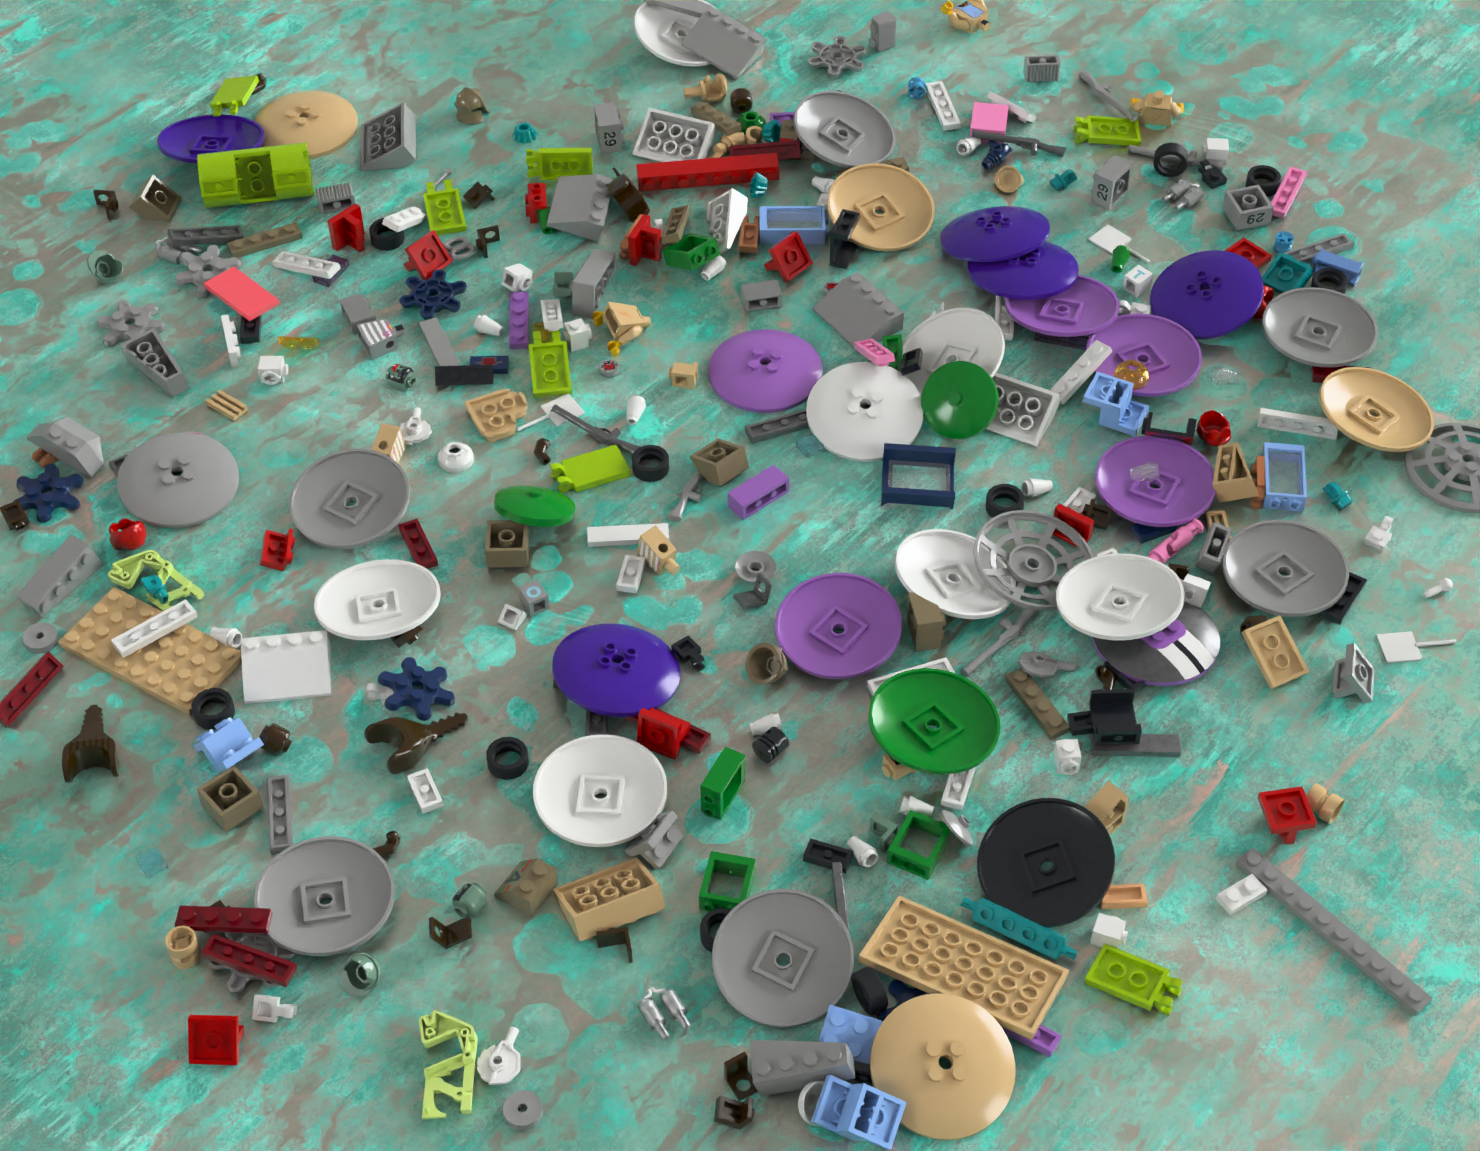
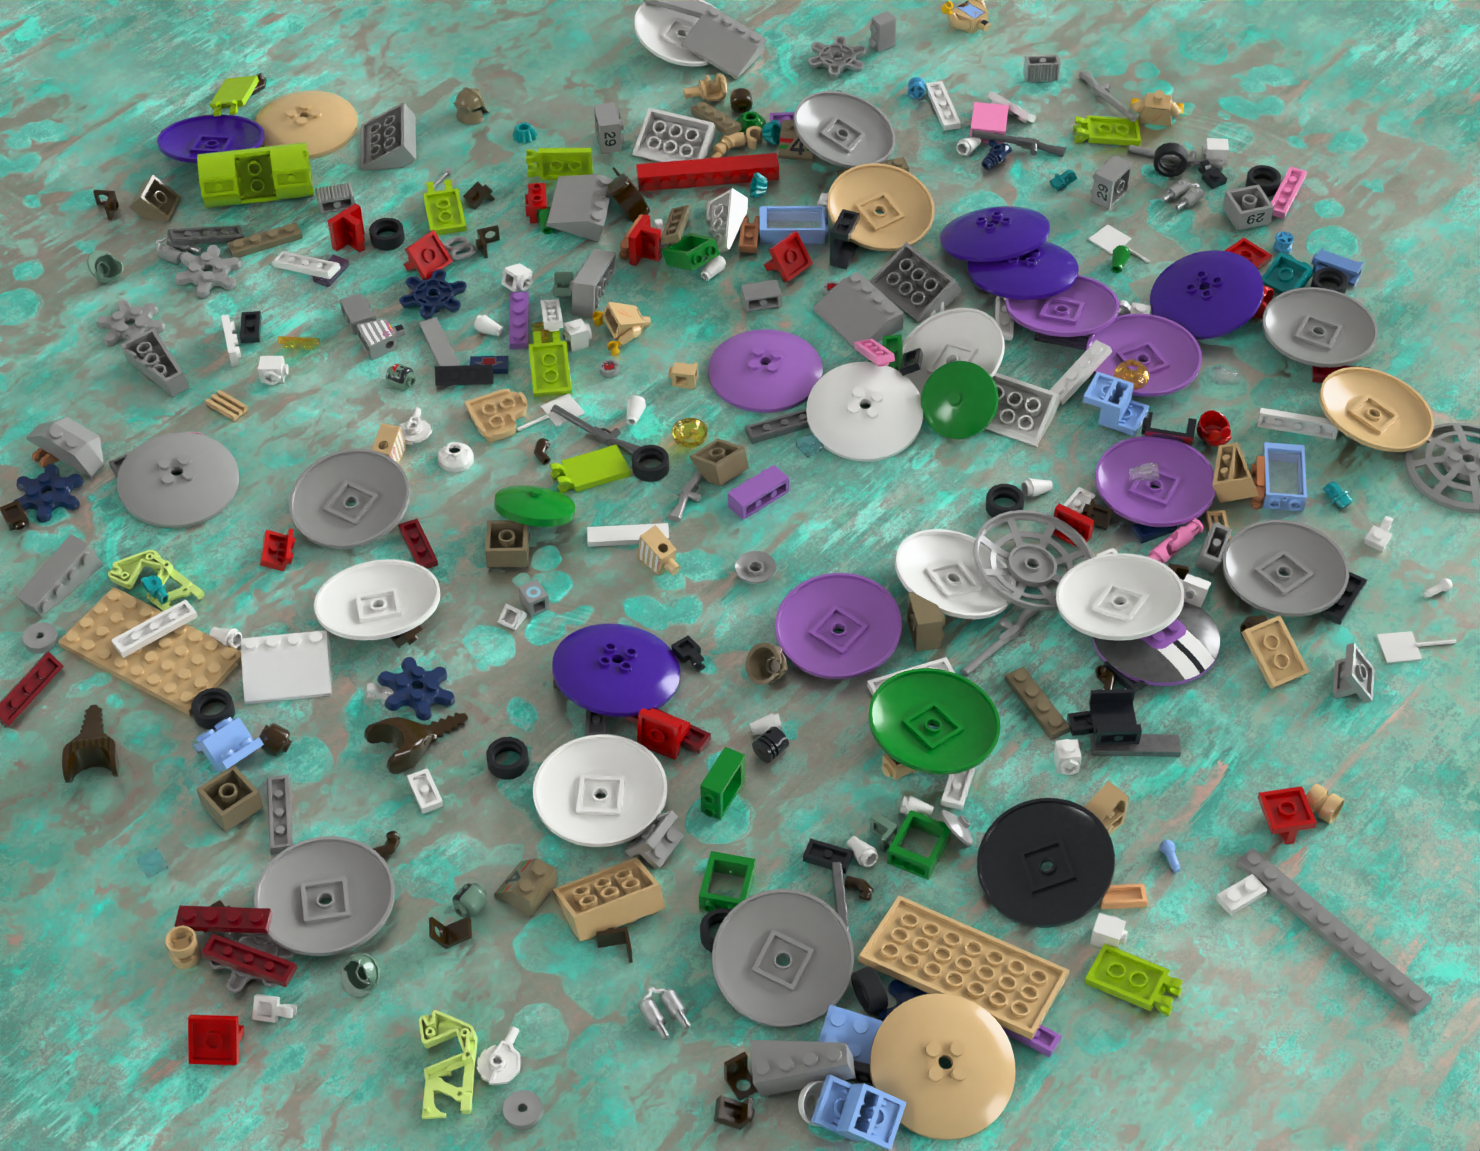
red hair [109,518,147,550] -> none
coral tile [204,266,279,322] -> none
white plate [382,207,427,232] -> none
white plate [616,555,646,594] -> none
dark red plate [730,140,801,161] -> none
dark grey bracket [733,573,772,609] -> none
white cone [812,176,835,194] -> none
dark blue piece [881,443,956,509] -> none
teal plate [961,897,1079,960] -> none
tan piece [993,166,1024,193] -> none
light grey piece [1017,651,1075,678] -> none
white brick [1122,265,1153,298] -> none
light grey tile [1284,233,1354,263] -> none
none -> clear yellow piece [672,418,708,449]
none -> dark brown arm [844,876,874,901]
none -> light grey slope [869,242,962,323]
none -> light blue piece [1160,840,1180,873]

